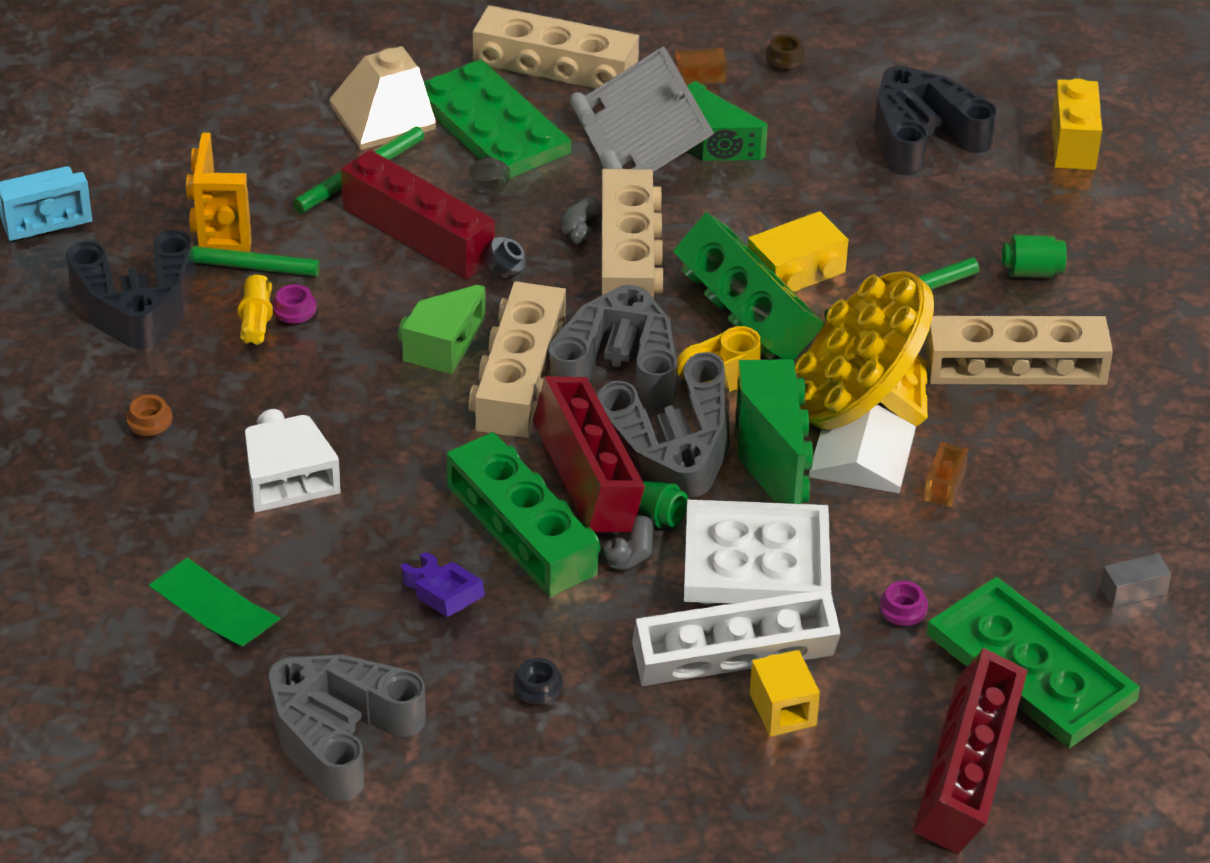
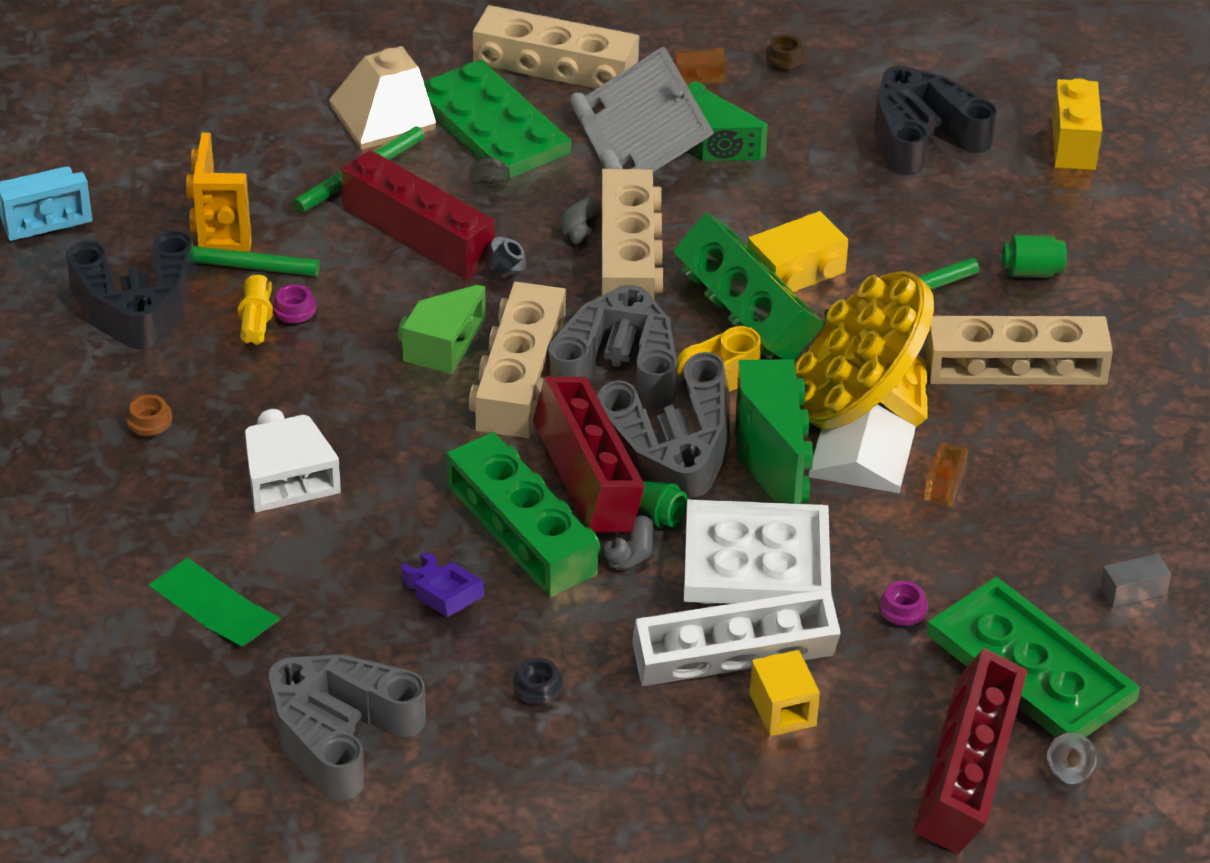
none -> clear smoke plate [1046,733,1097,784]

